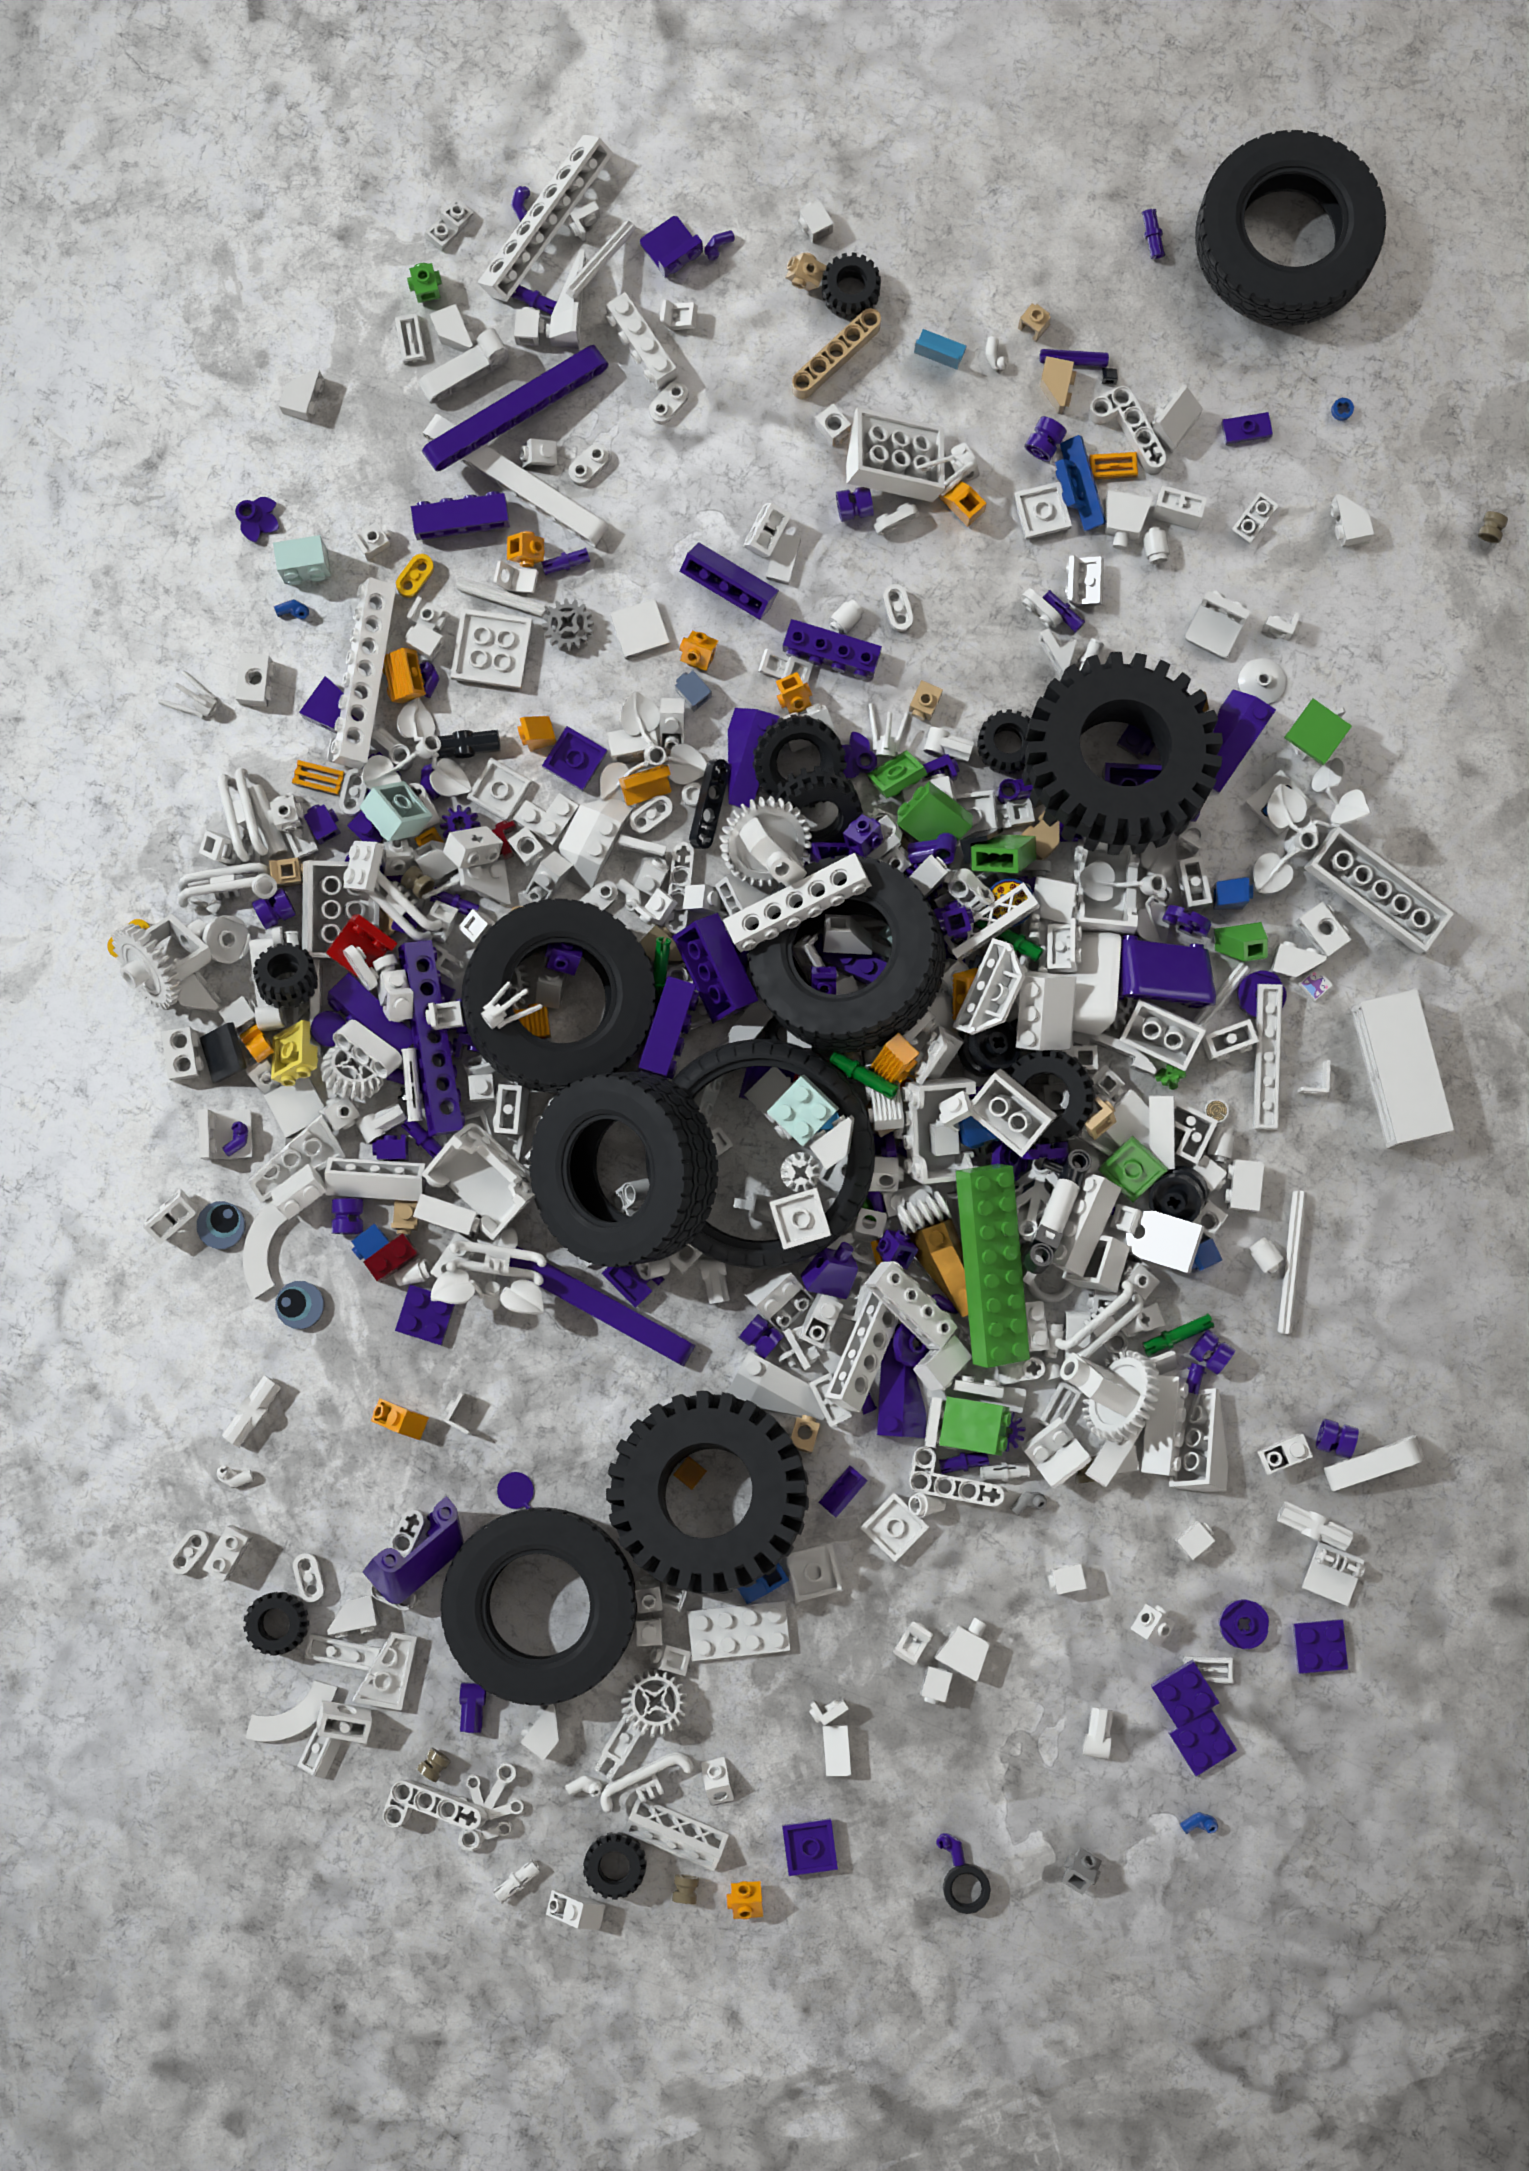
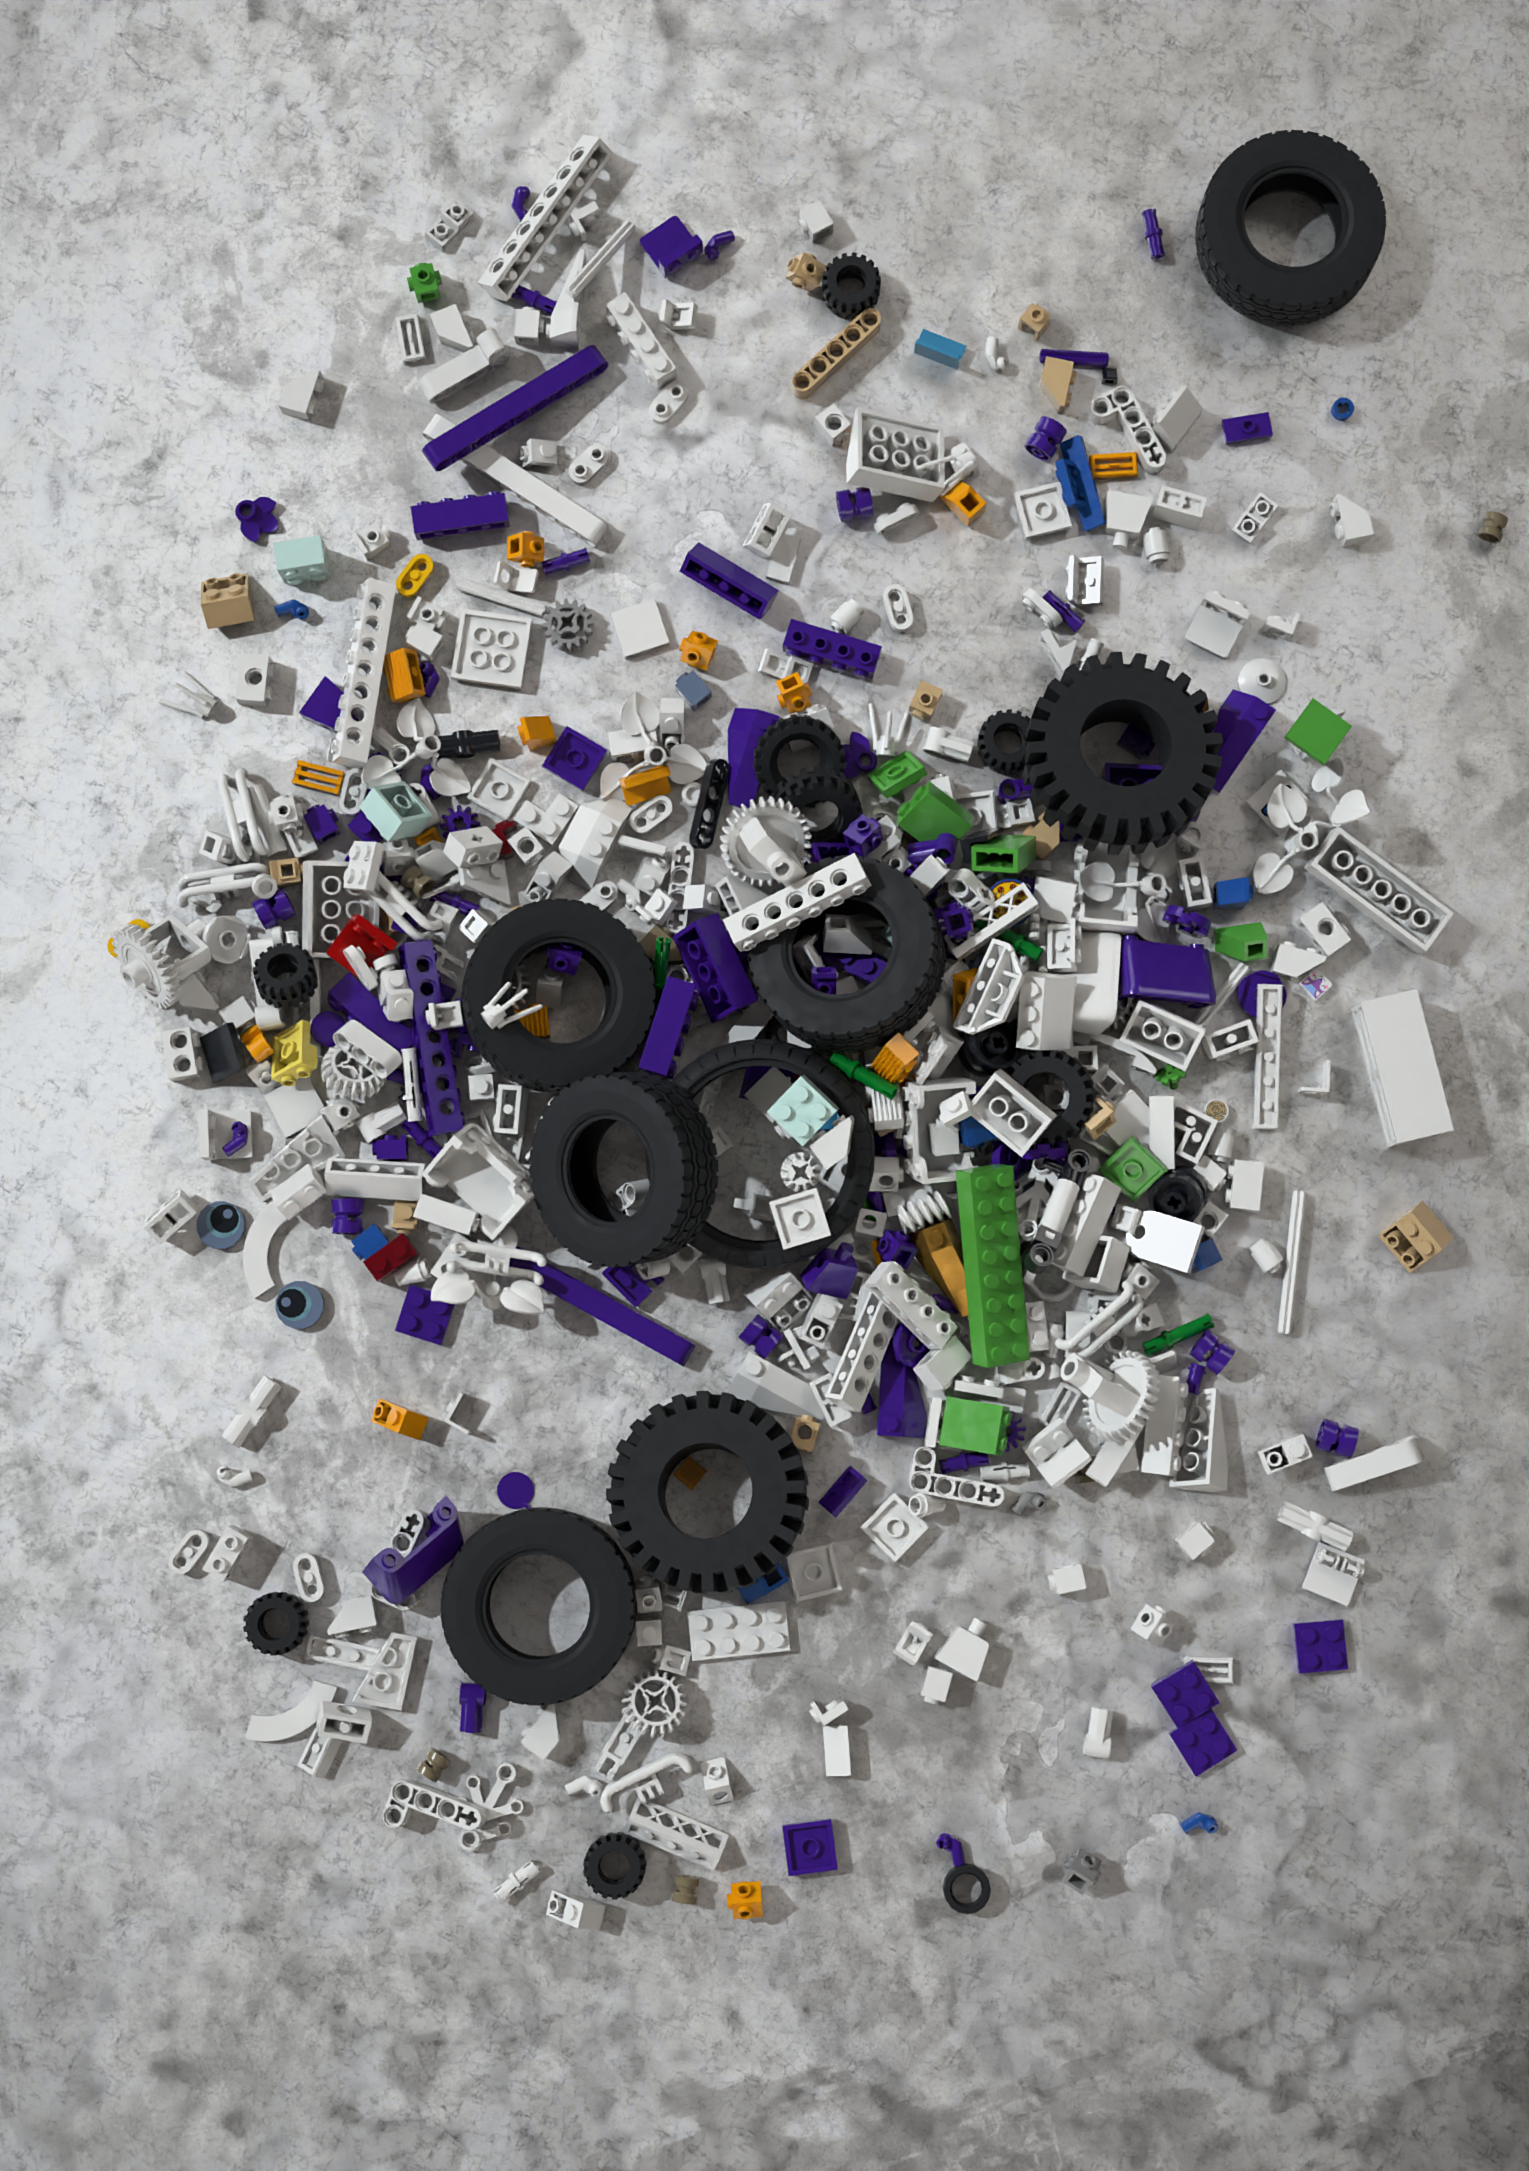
dark purple bracket [923,754,960,781] -> none
dark purple plate [1218,1599,1269,1649] -> none
none -> tan slope [201,573,255,629]
none -> tan slope [1378,1200,1454,1273]

